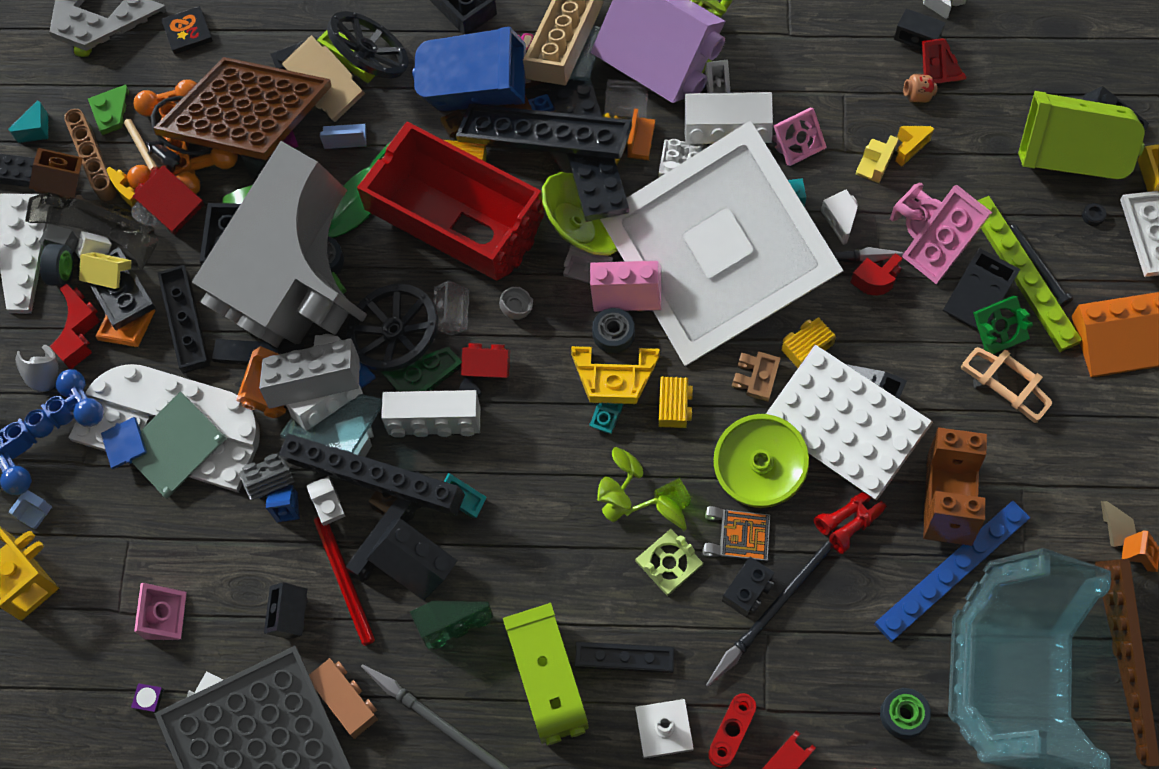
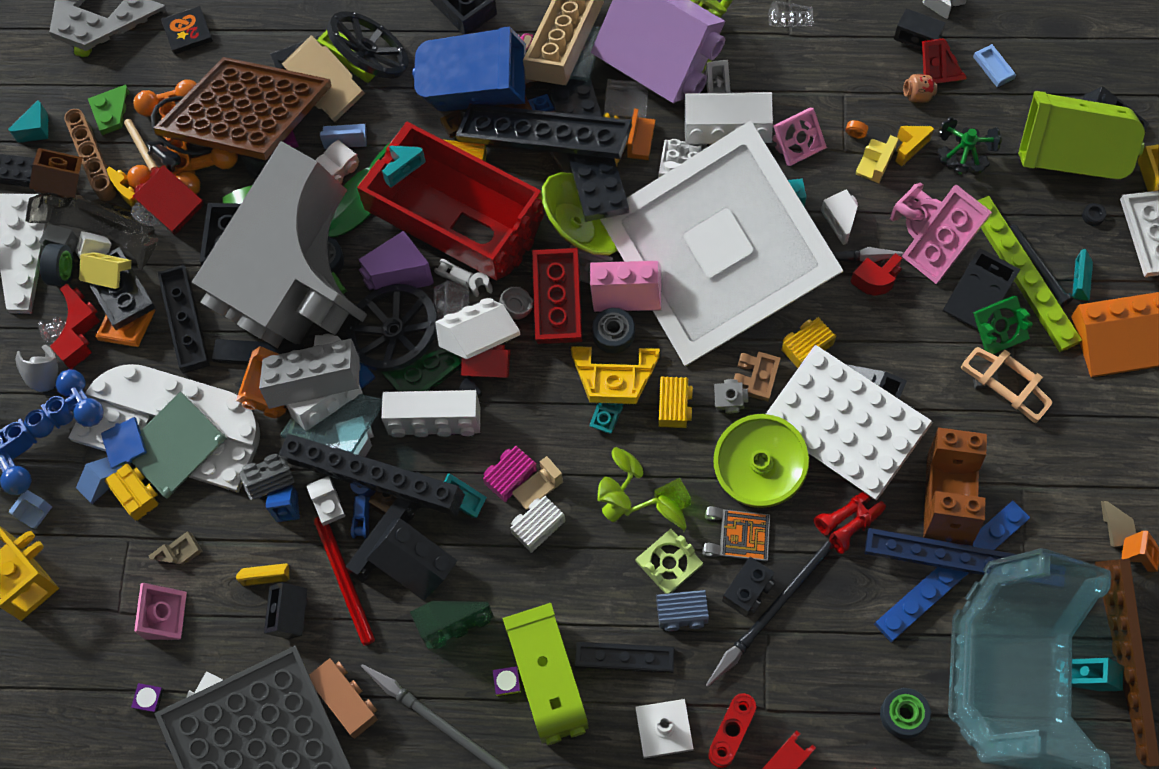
none -> clear wheel [39,316,66,342]
none -> medium blue slope [76,457,122,504]
none -> yellow brick [105,464,159,521]
none -> dark tan slope [149,531,203,565]
none -> yellow slope [236,563,289,586]
none -> white brick [316,140,359,184]
none -> blue piece [350,483,375,538]
none -> medium lavender slope [359,231,434,291]
none -> teal slope [382,146,426,188]
none -> white piece [434,259,492,297]
none -> white slope [435,298,520,359]
none -> dark pink brick [483,446,537,502]
none -> tile [493,667,521,696]
none -> white brick [510,496,565,553]
none -> tan bracket [513,456,563,510]
none -> red brick [532,248,582,344]
none -> sand blue brick [656,590,709,631]
none -> light grey brick [714,379,748,414]
none -> clear slope [768,1,813,27]
none -> orange tile [846,120,868,138]
none -> dark blue plate [865,528,1066,589]
none -> black plant [937,117,1002,175]
none -> light blue tile [973,44,1016,87]
none -> teal slope [1061,658,1124,691]
none -> teal slope [1072,249,1093,301]

